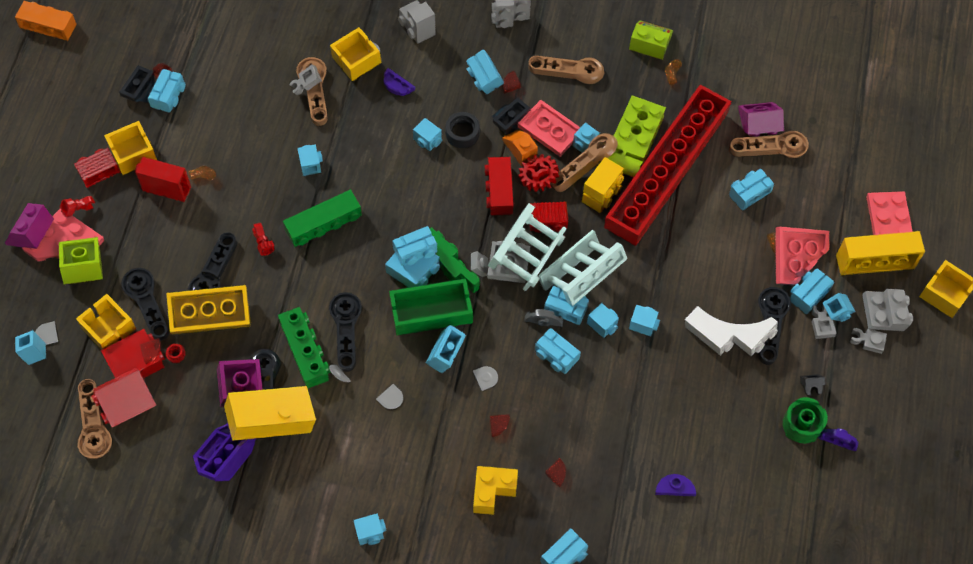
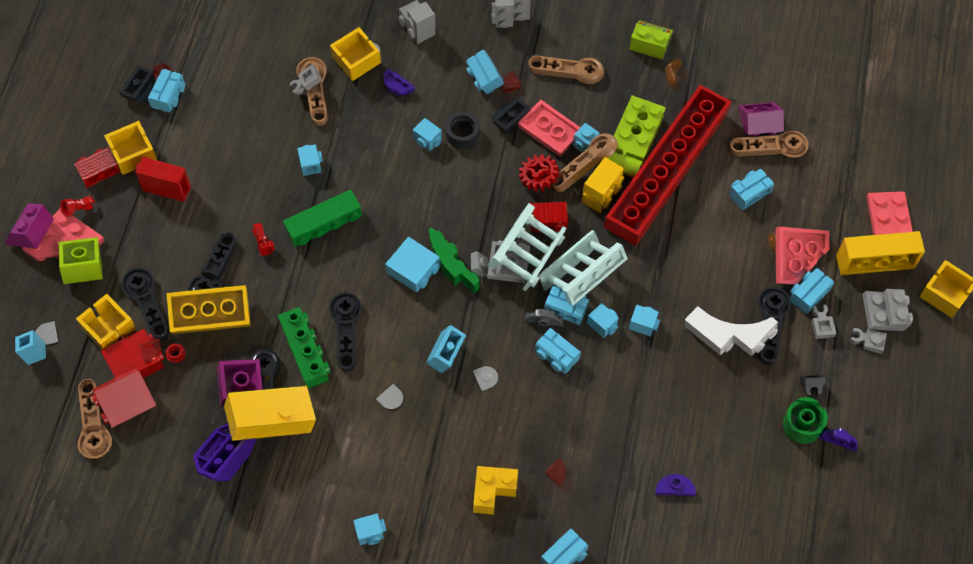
orange brick [15,1,77,41] -> none
clear orange arm [188,165,216,180] -> none
light grey piece [329,365,351,382] -> none
green piece [389,279,473,336] -> none
medium azure brick [392,226,437,266] -> none
red brick [485,157,513,215] -> none
clear red tile [490,414,510,437] -> none
orange slope [502,130,538,166] -> none
medium azure brick [823,293,855,322] -> none

